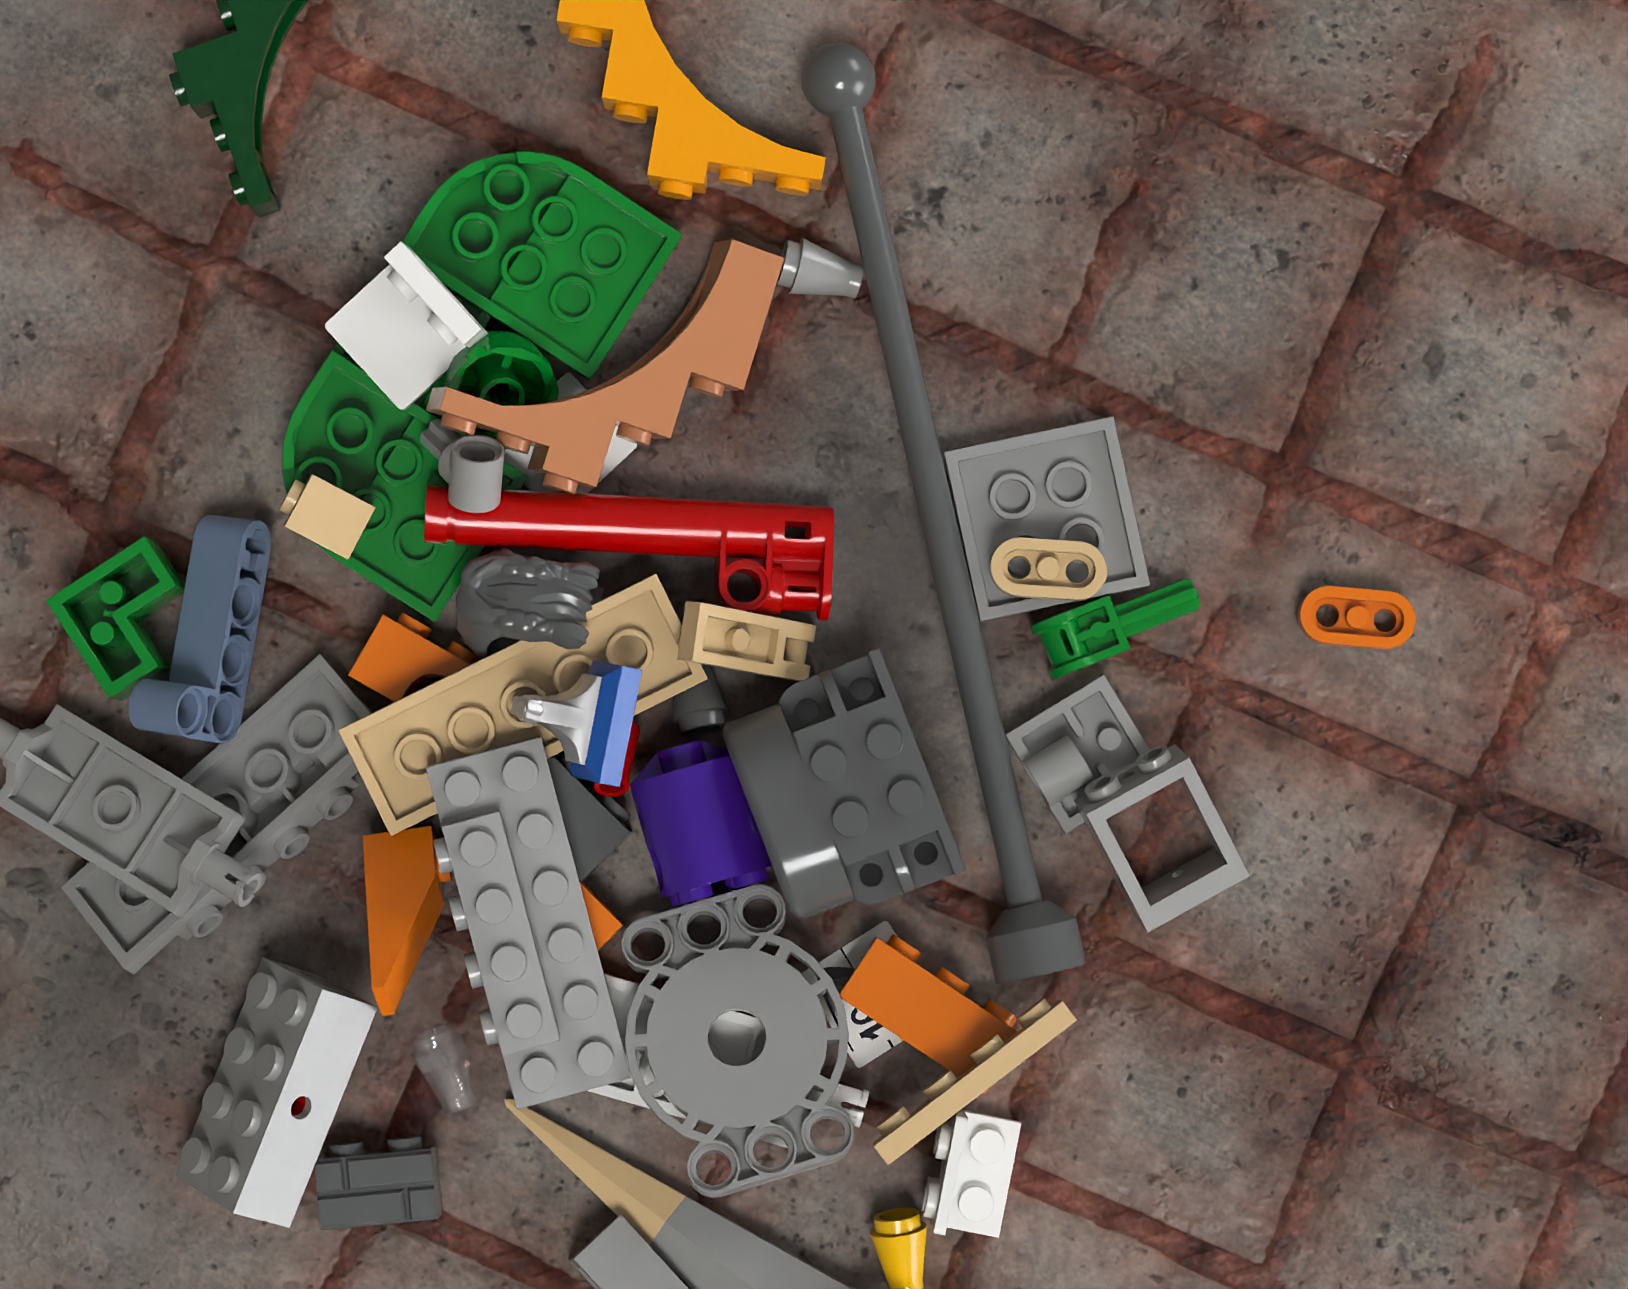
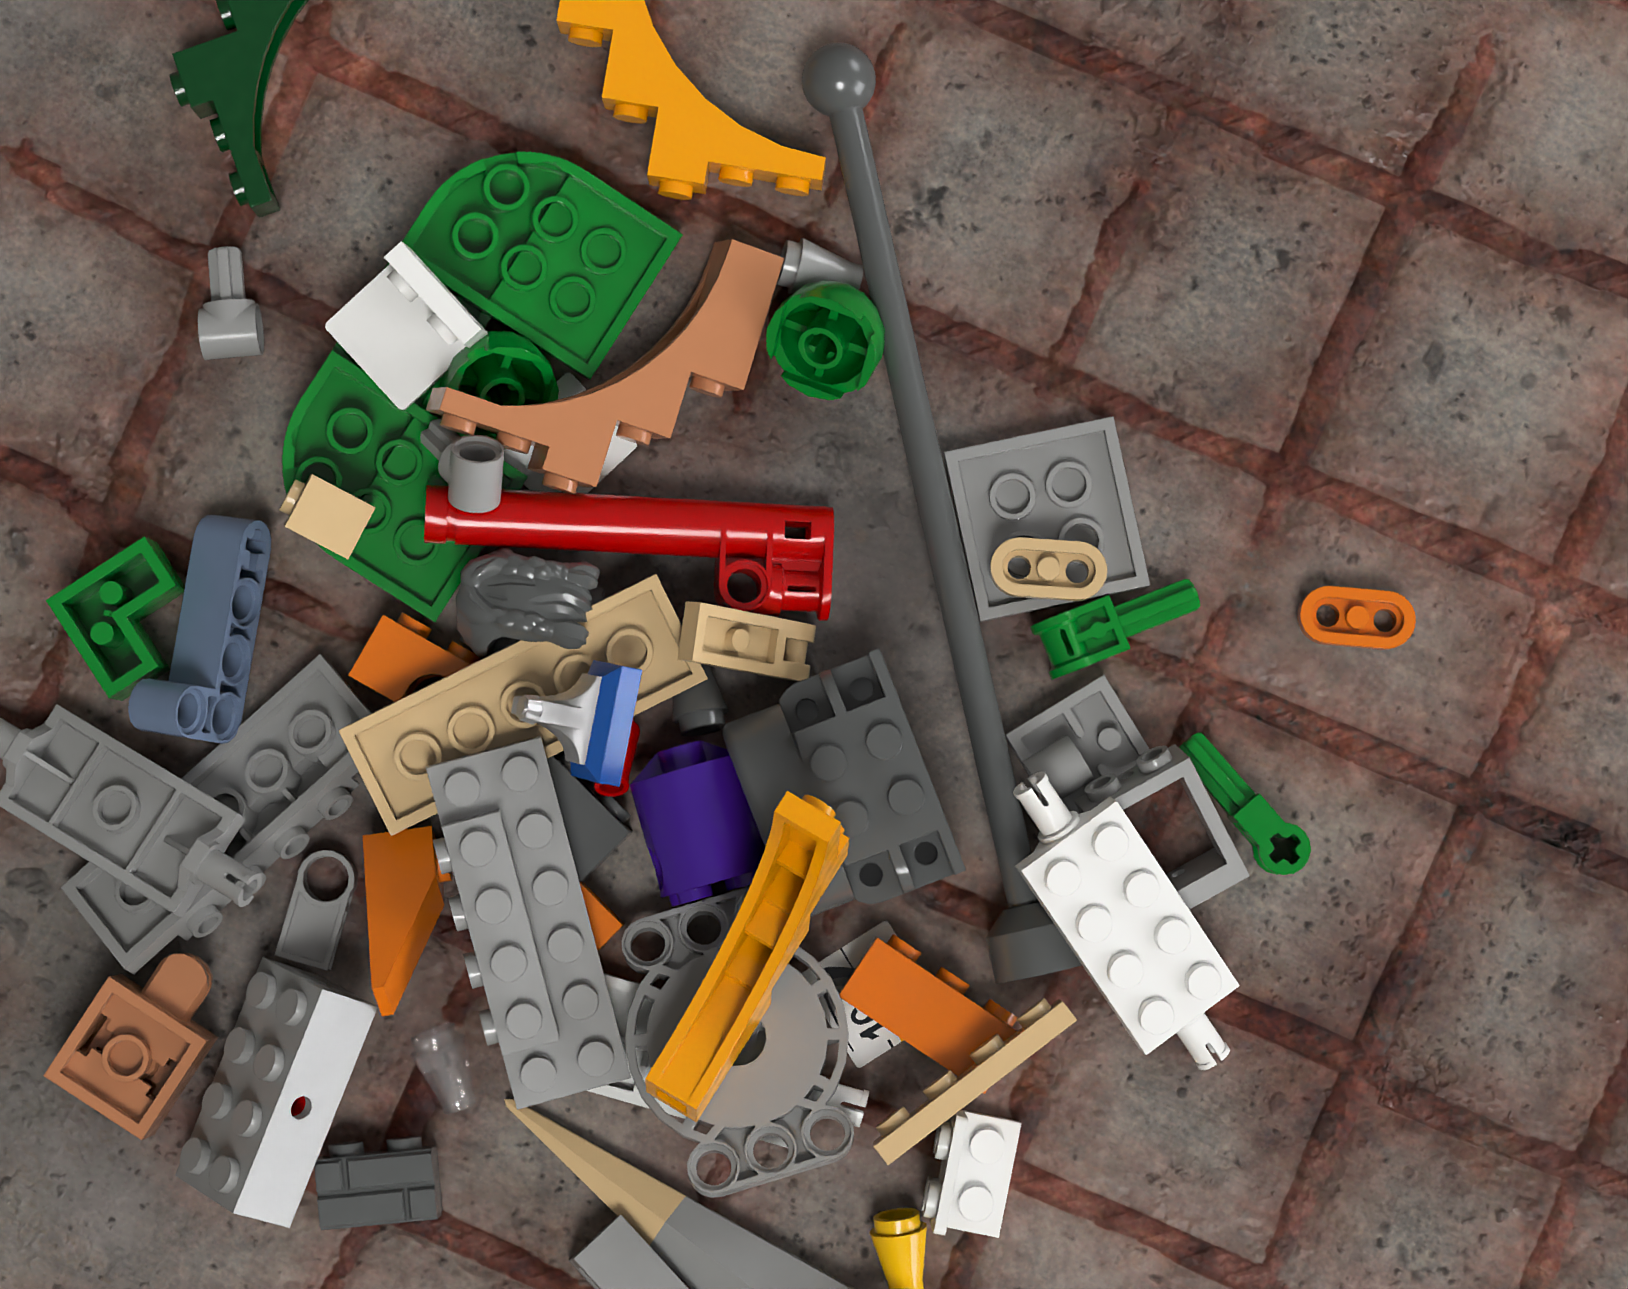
none -> nougat brick [43,953,218,1140]
none -> light grey axle [198,246,264,360]
none -> light grey piece [275,850,358,970]
none -> light orange arch [645,791,850,1123]
none -> green cylinder [766,280,885,400]
none -> white plate [1013,771,1240,1070]
none -> green connector [1179,732,1311,875]

